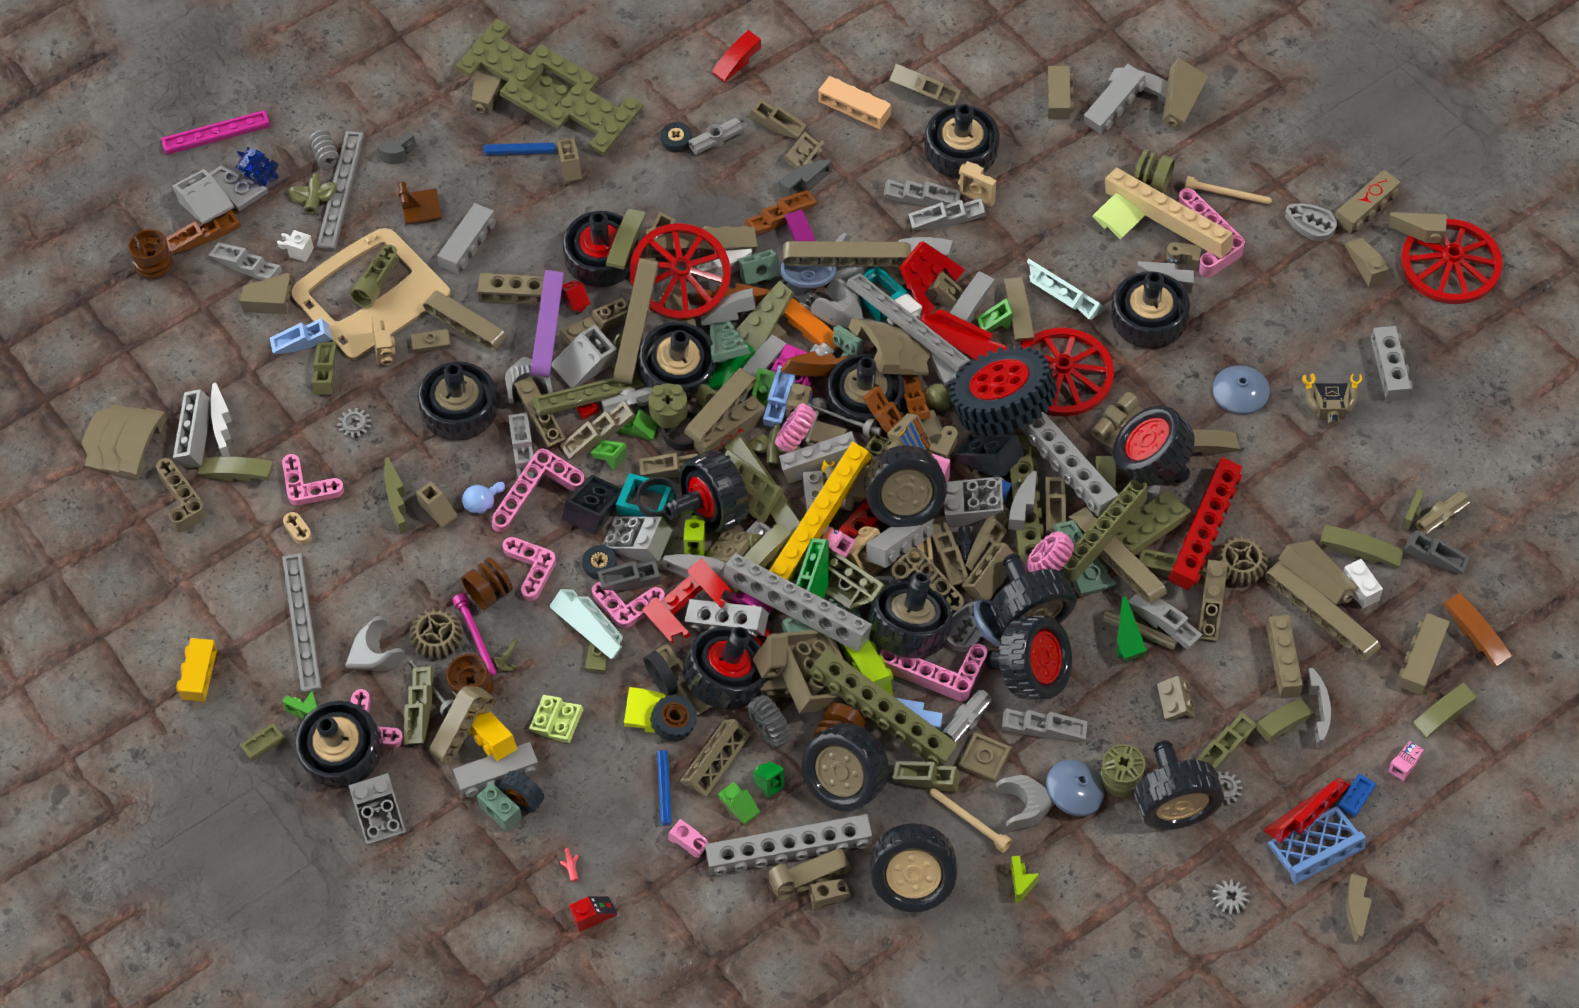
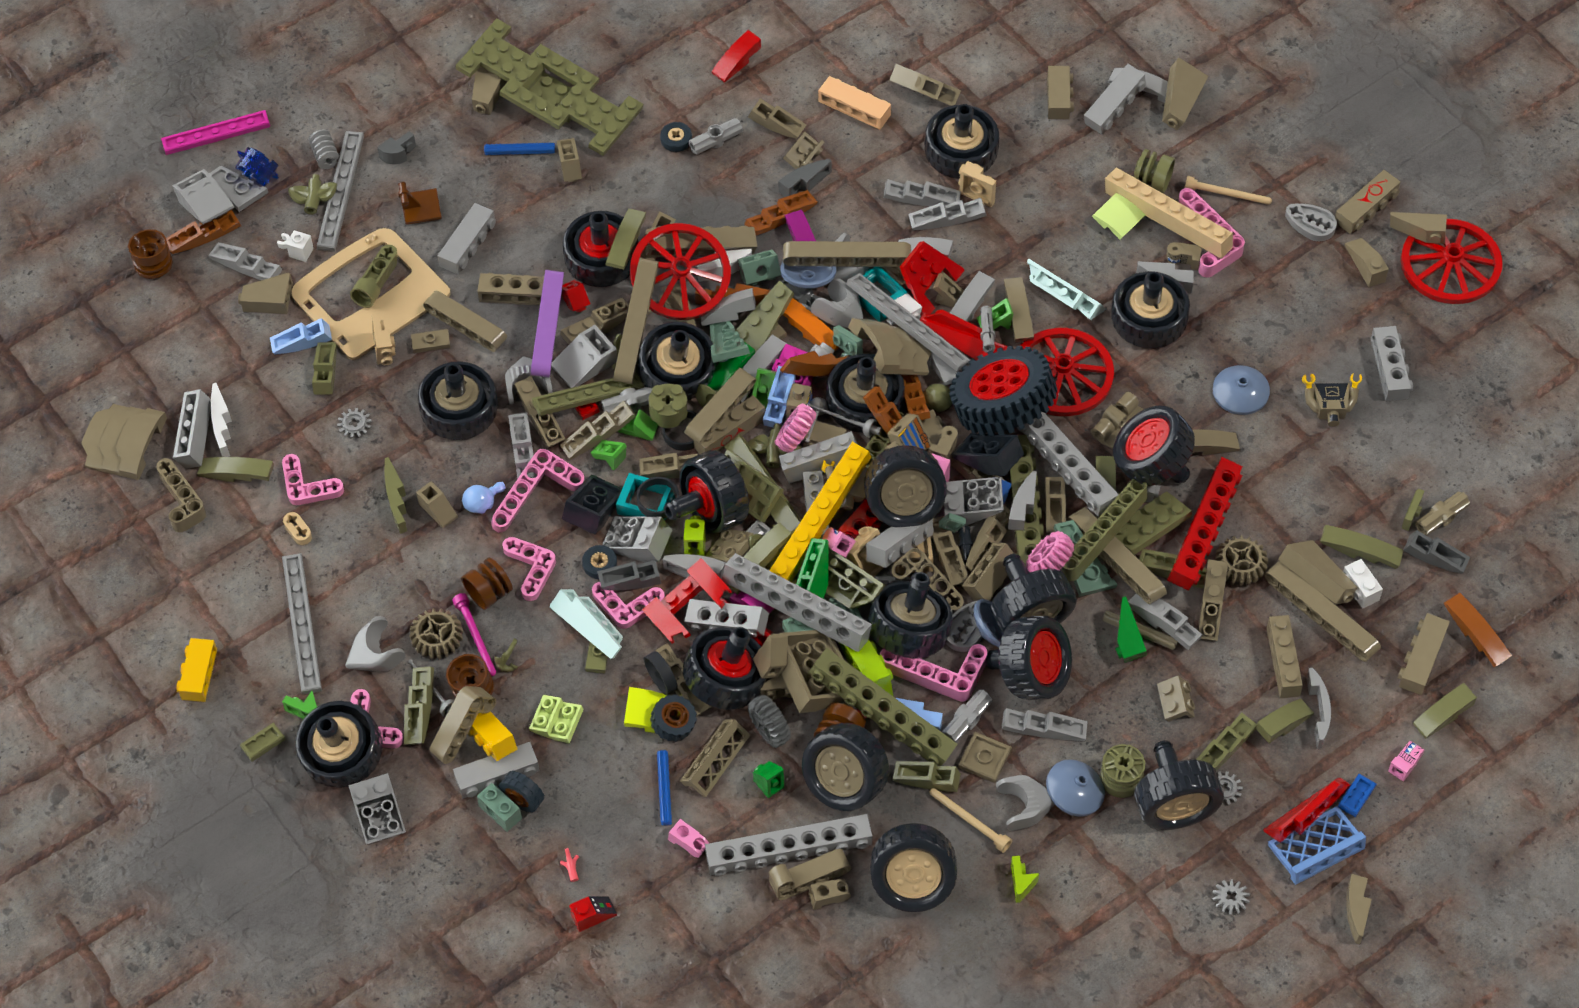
bright green slope [718,782,760,825] -> none
none -> sand green tile [939,513,966,532]
none -> light grey pin [980,306,996,353]

